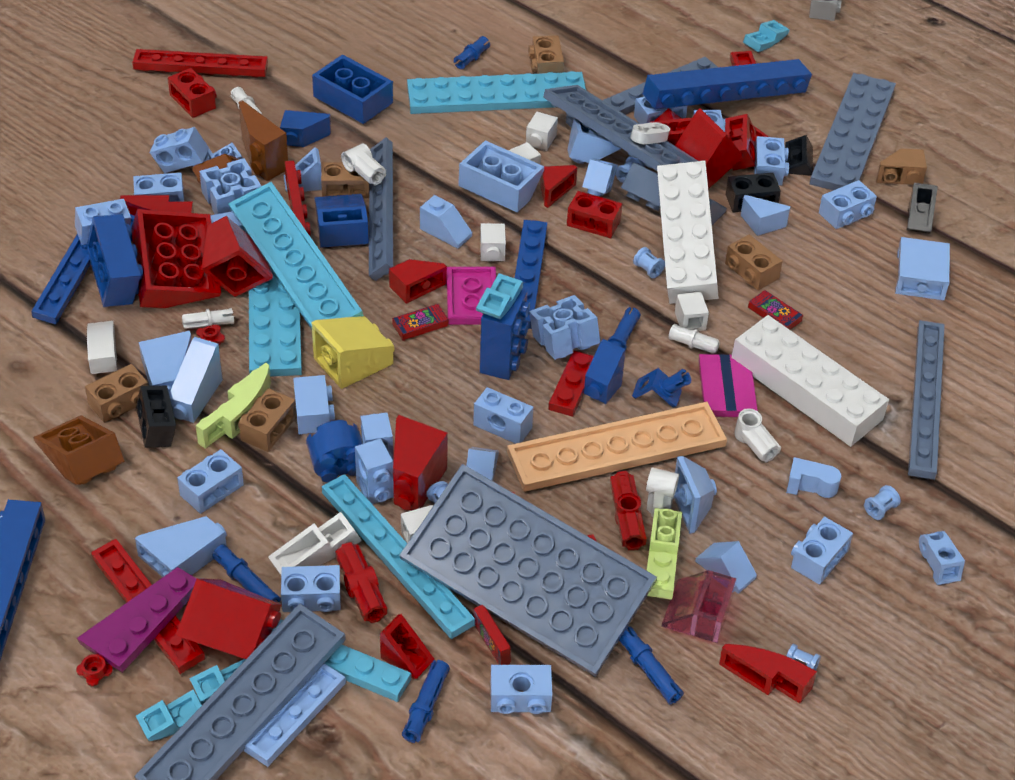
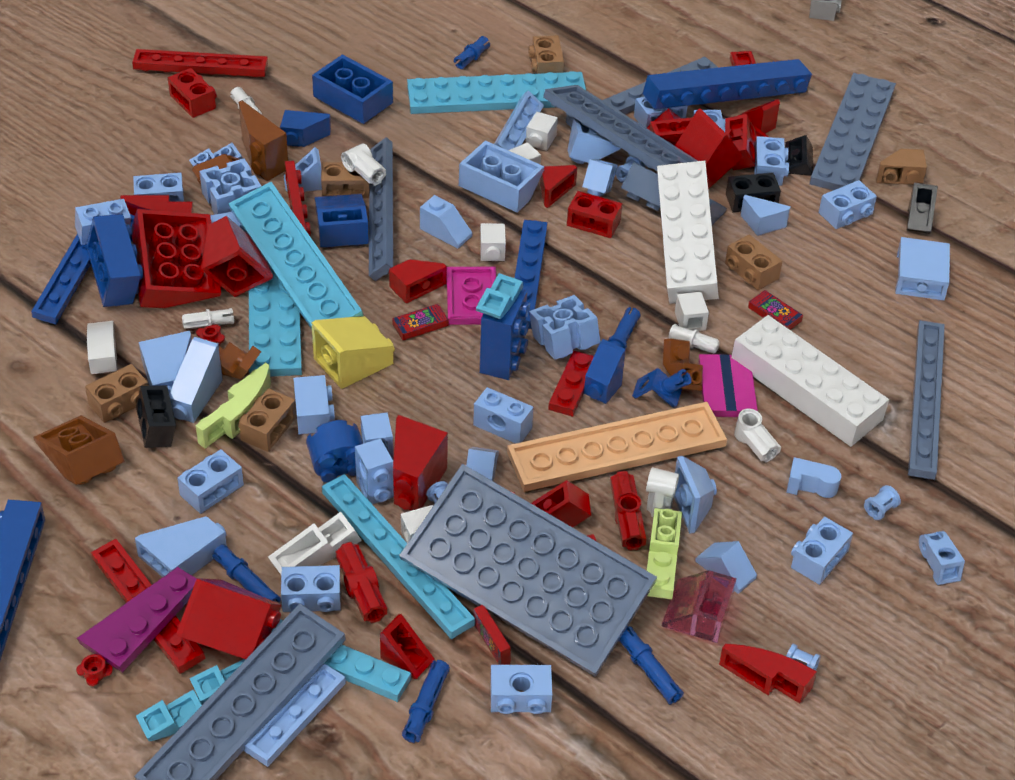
light blue brick [149,127,209,173] -> none
white beam [630,122,670,144] -> none
light blue bush [633,247,665,278] -> none
medium azure slope [743,20,790,52] -> none
none -> dark orange slope [219,342,261,380]
none -> light blue plate [494,91,544,150]
none -> red slope [531,480,591,528]
none -> dark orange slope [663,338,703,391]
none -> red slope [740,99,780,134]

